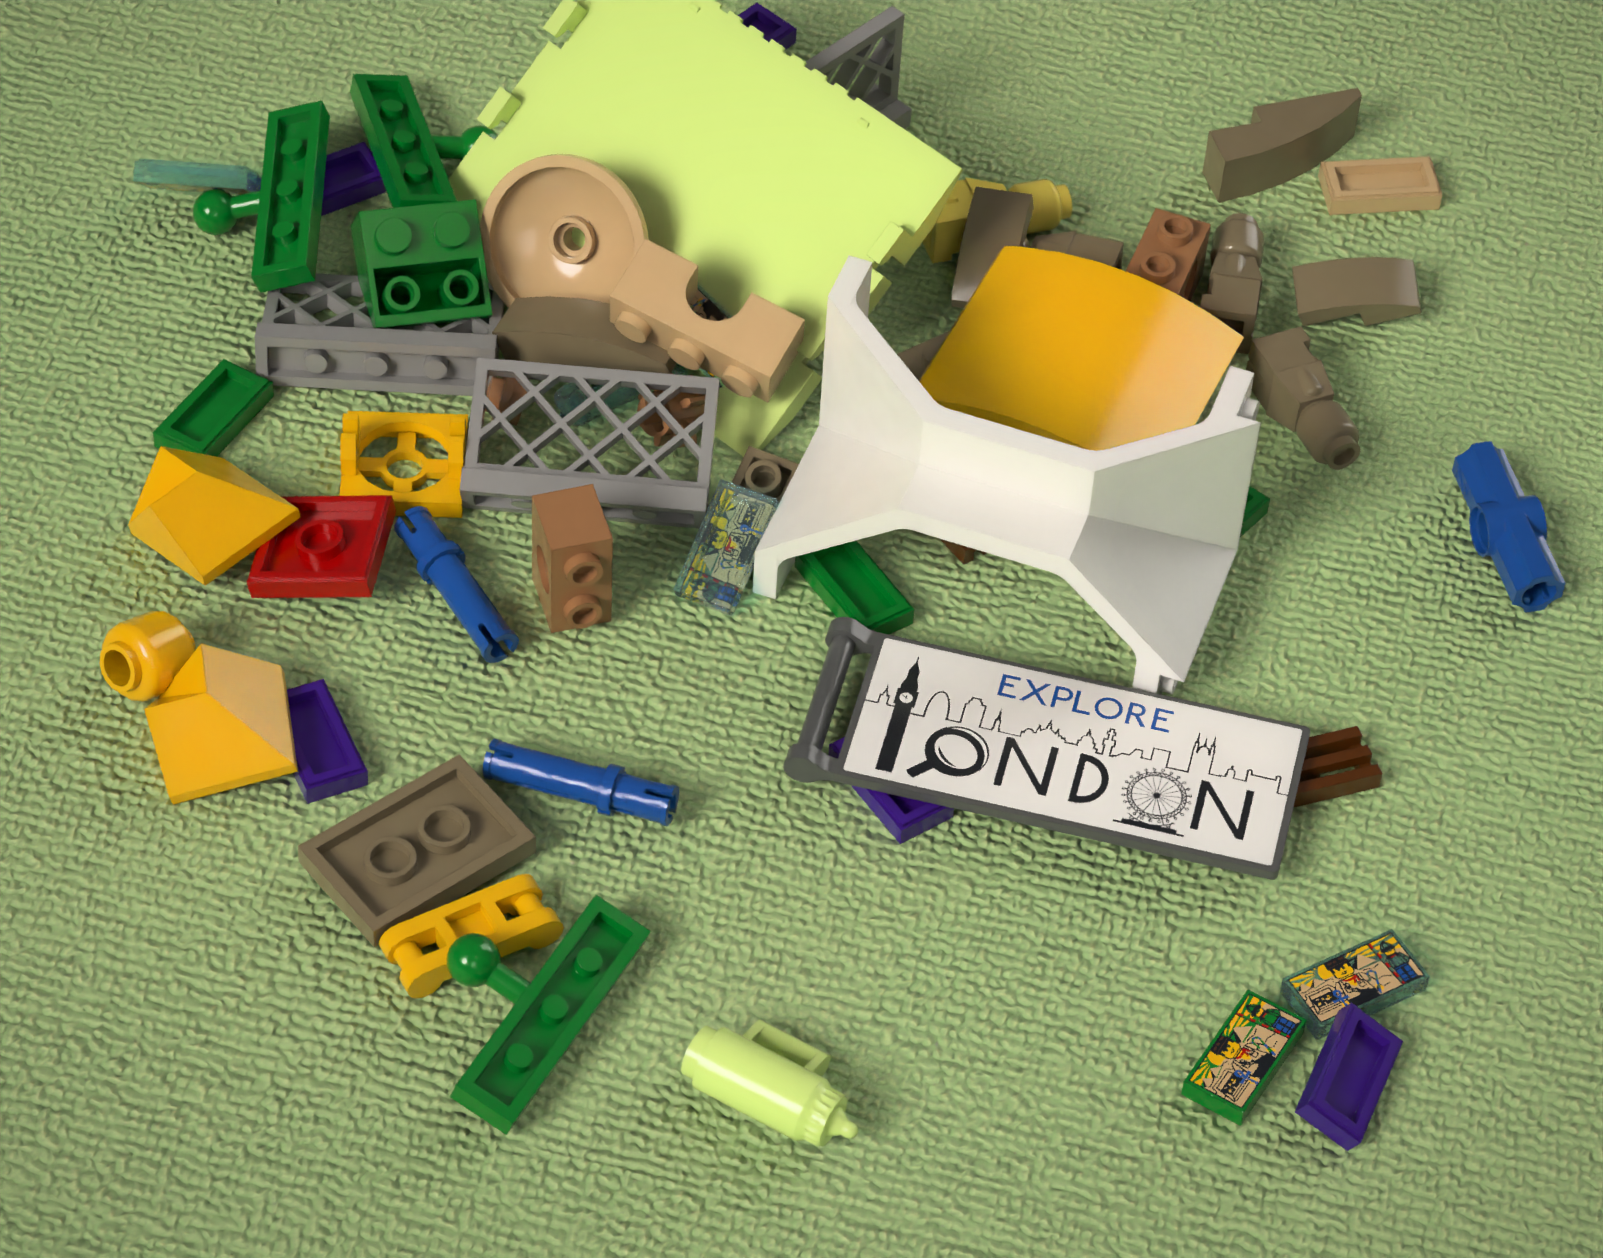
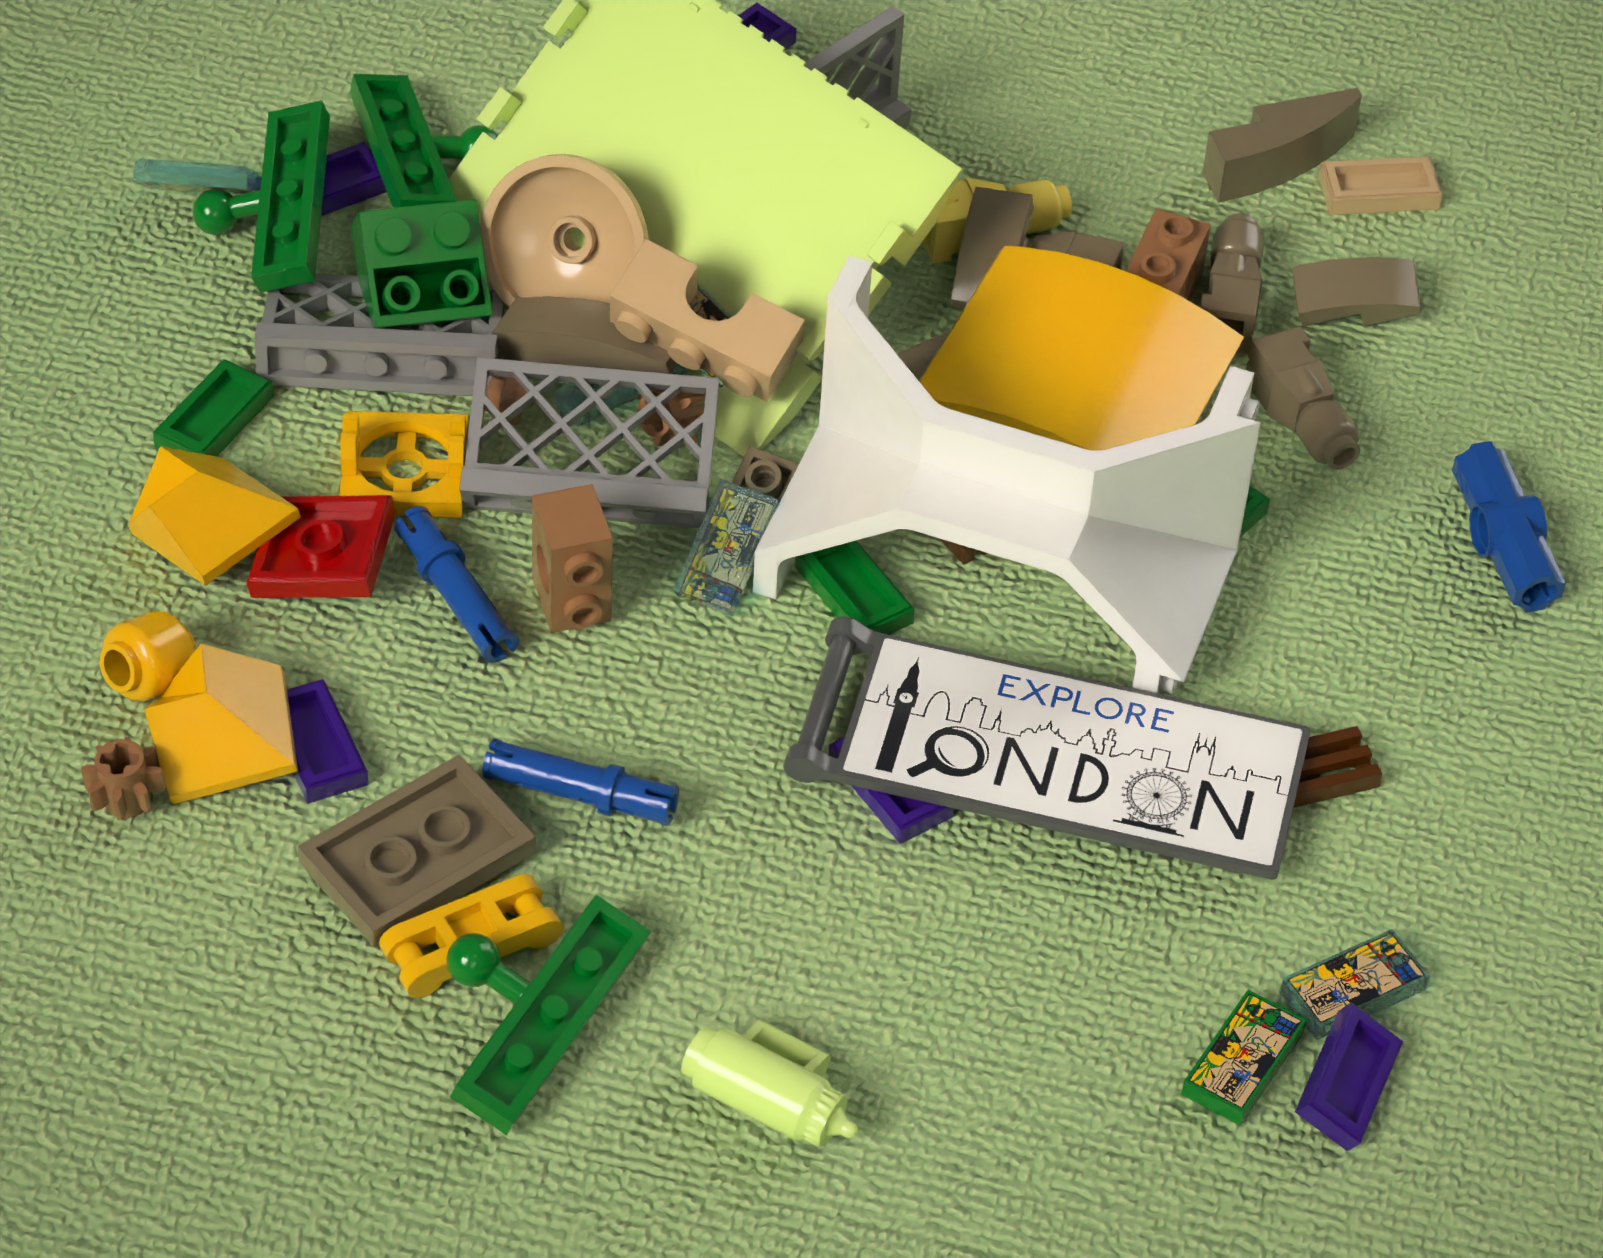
none -> medium nougat gear [81,737,166,820]

